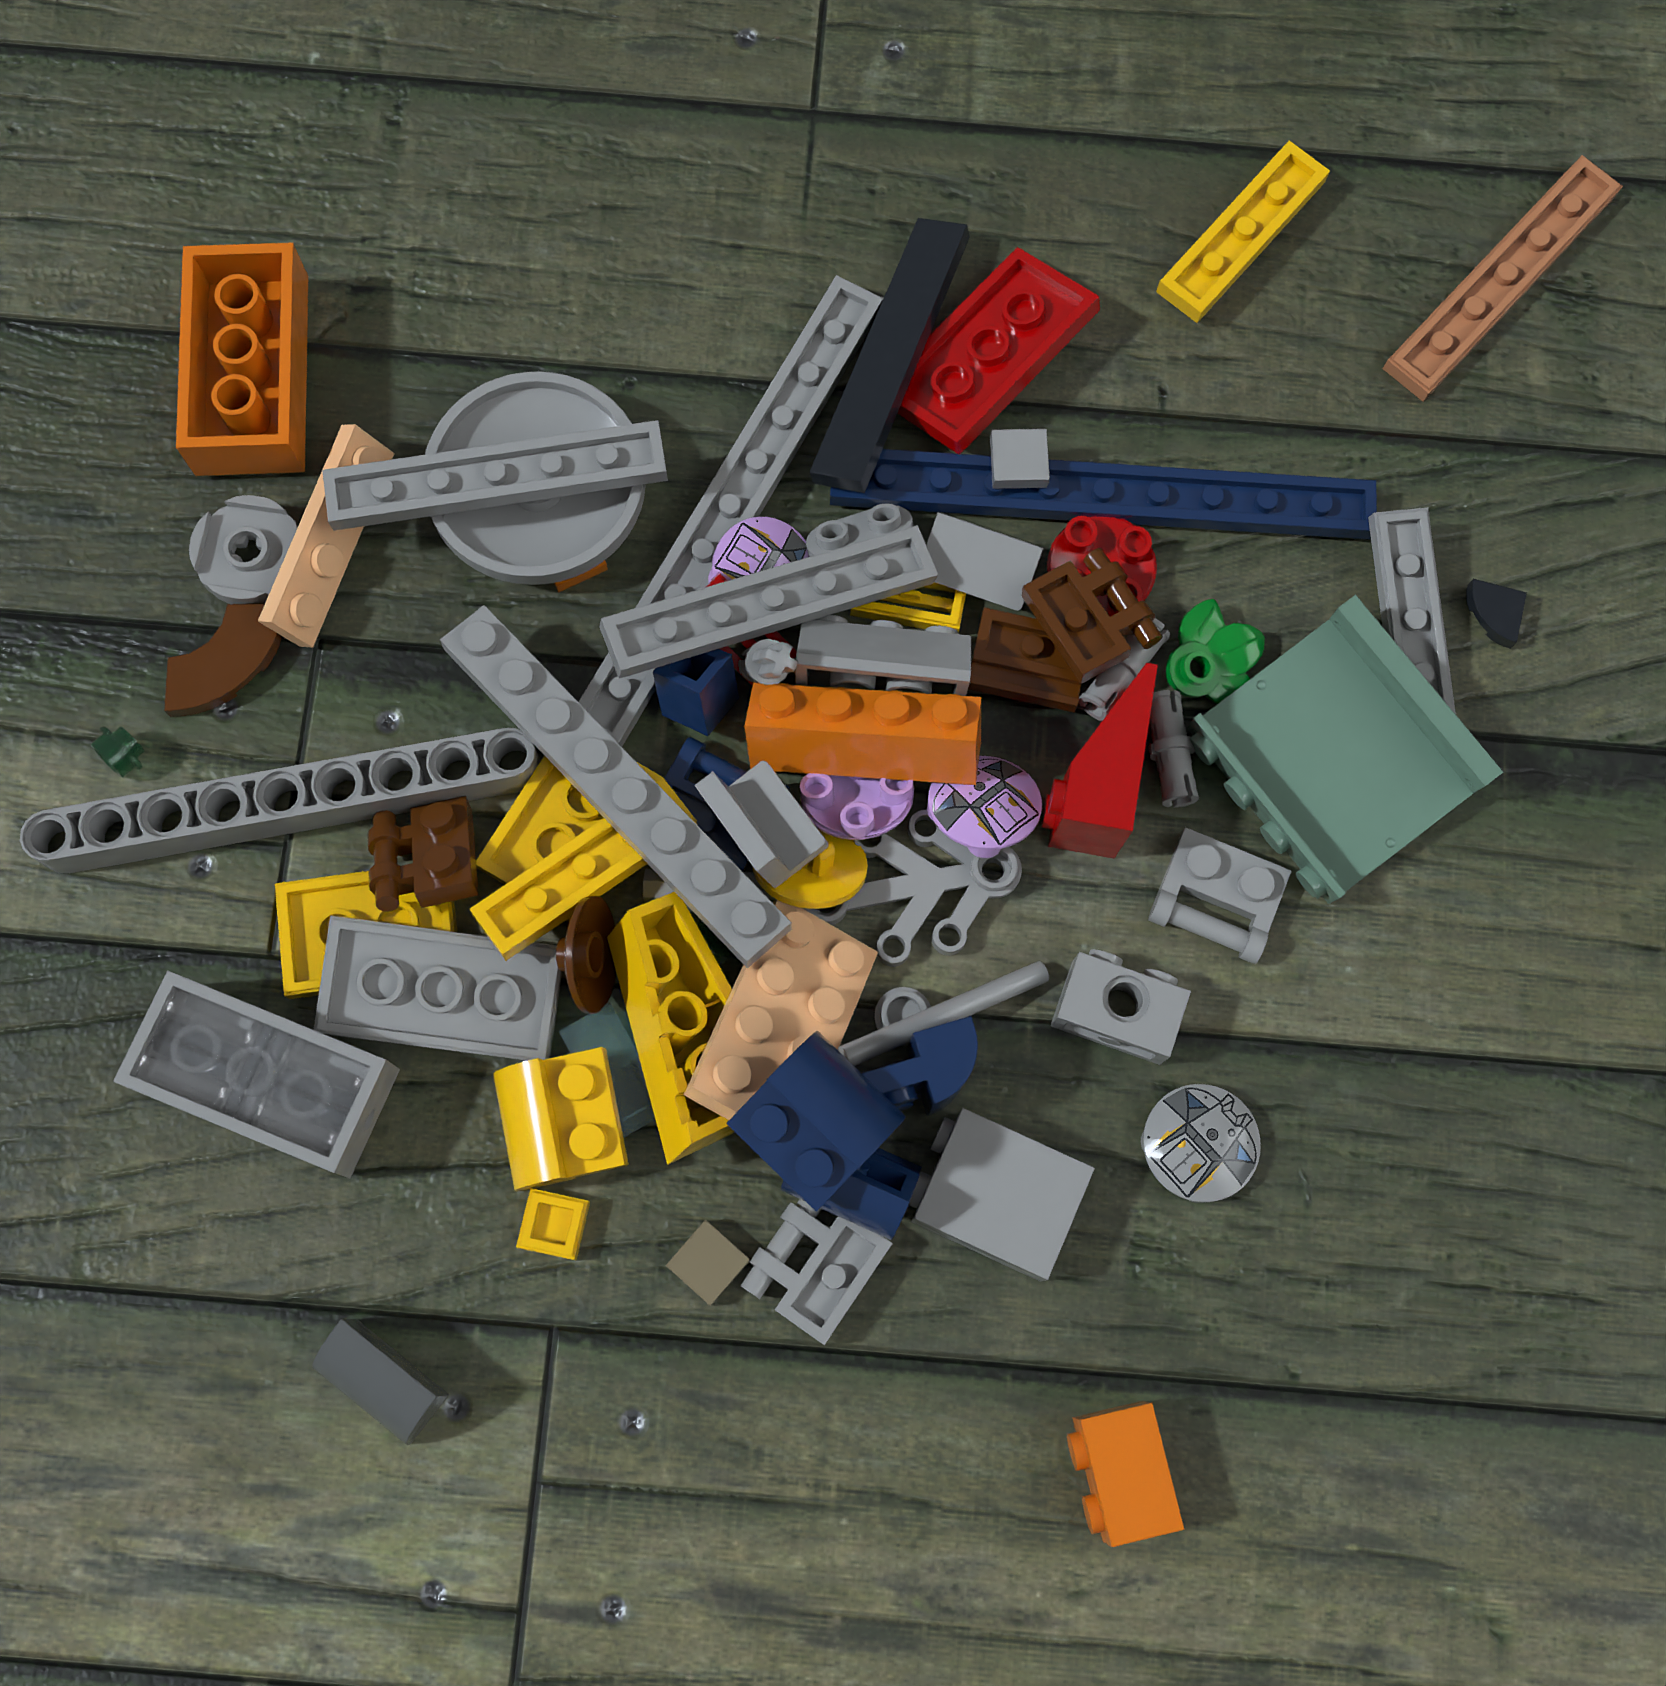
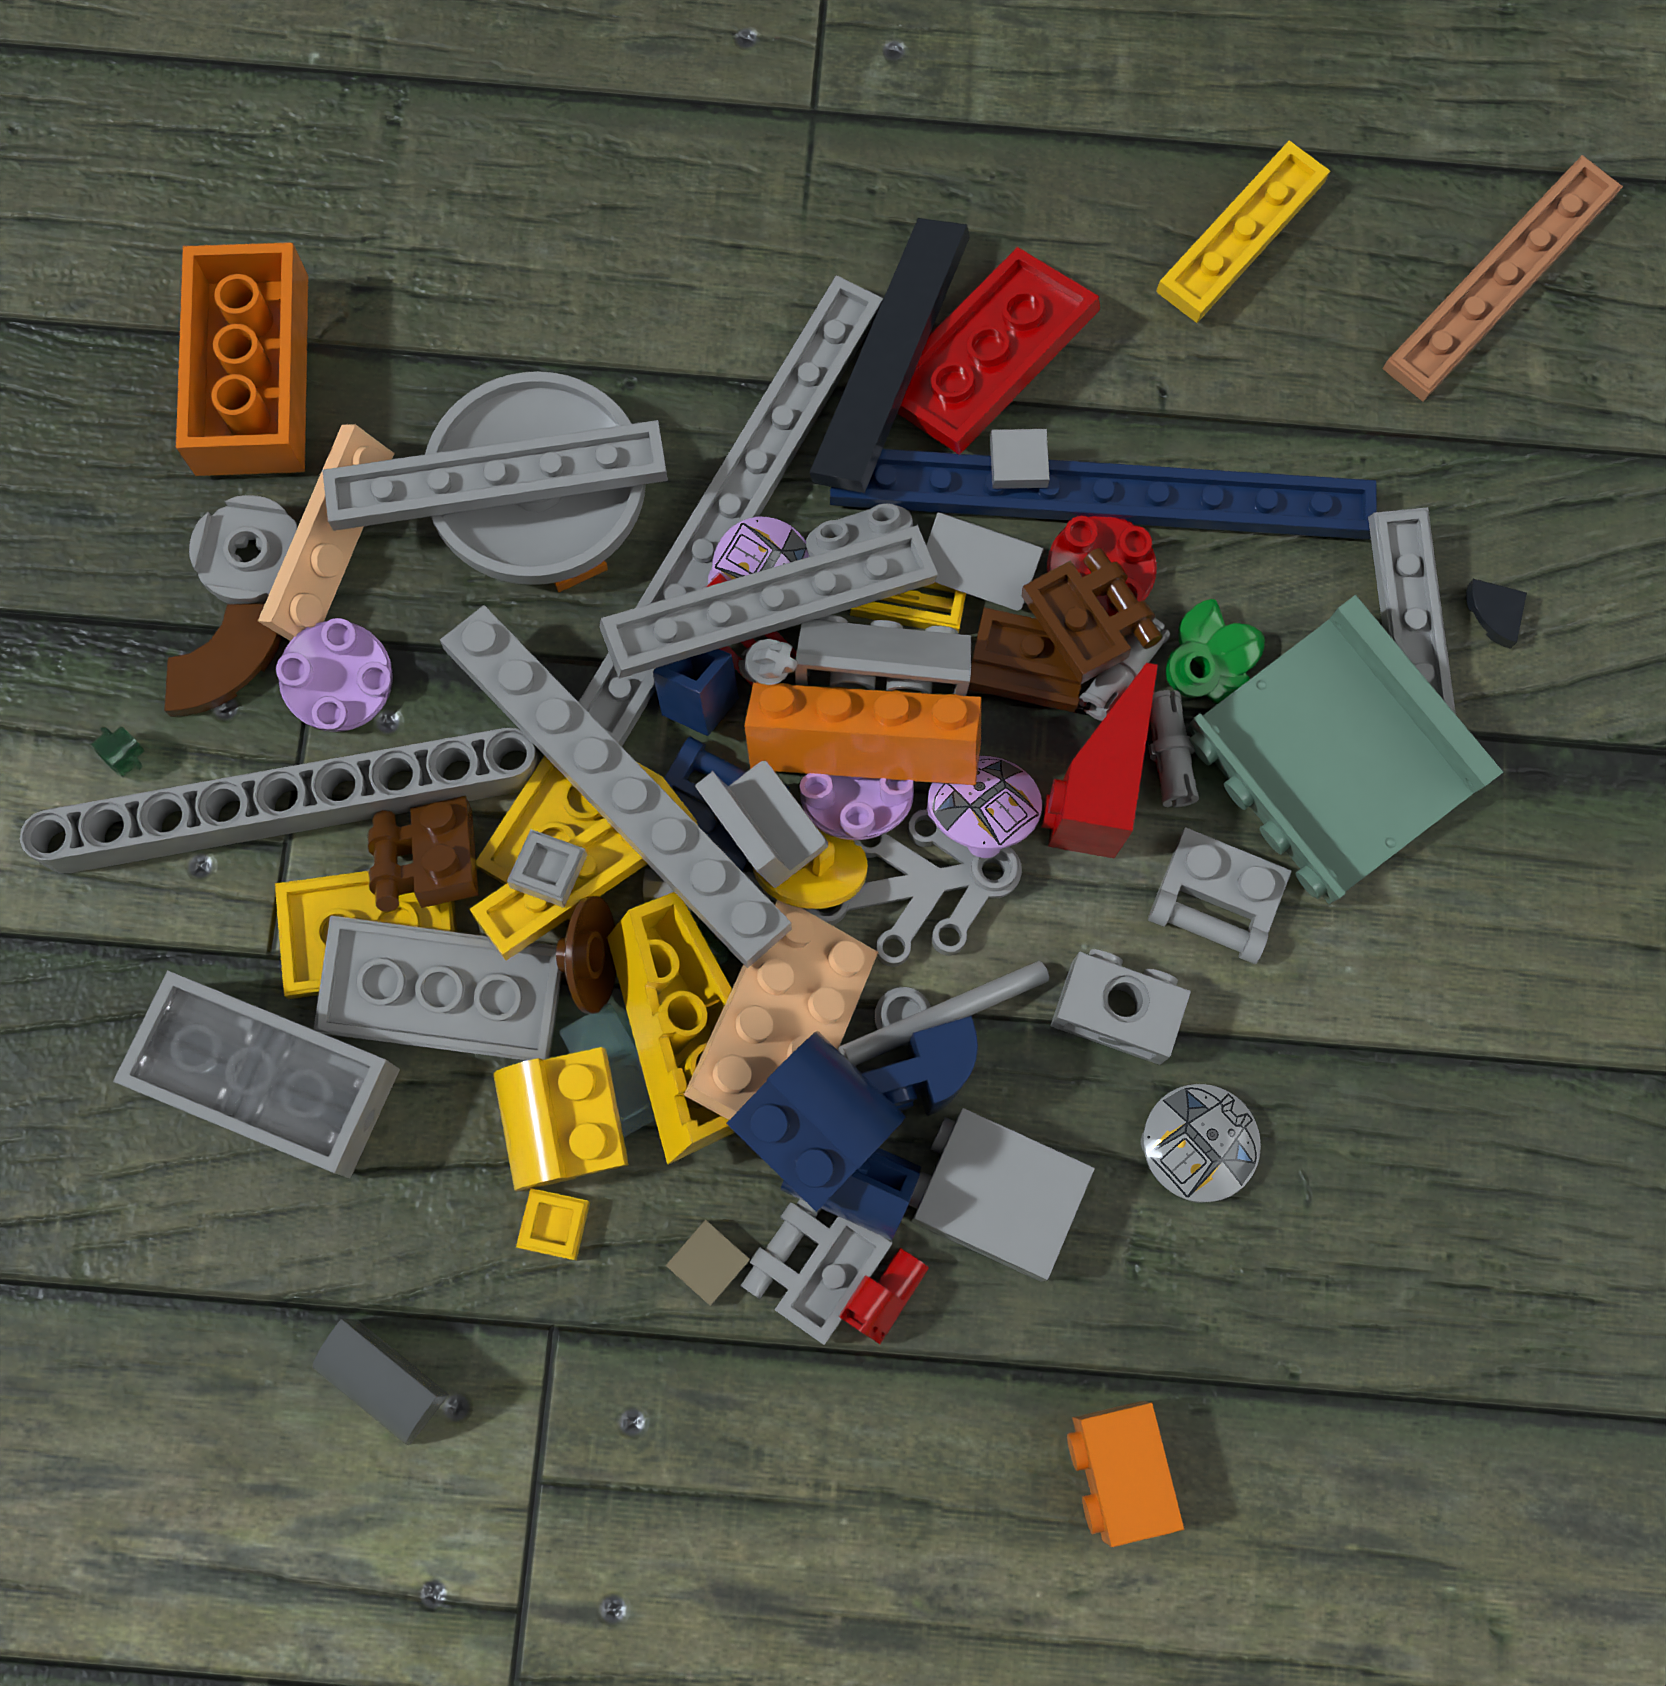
none -> lavender dish [276,618,393,732]
none -> light grey tile [507,829,587,908]
none -> red piece [838,1248,929,1345]

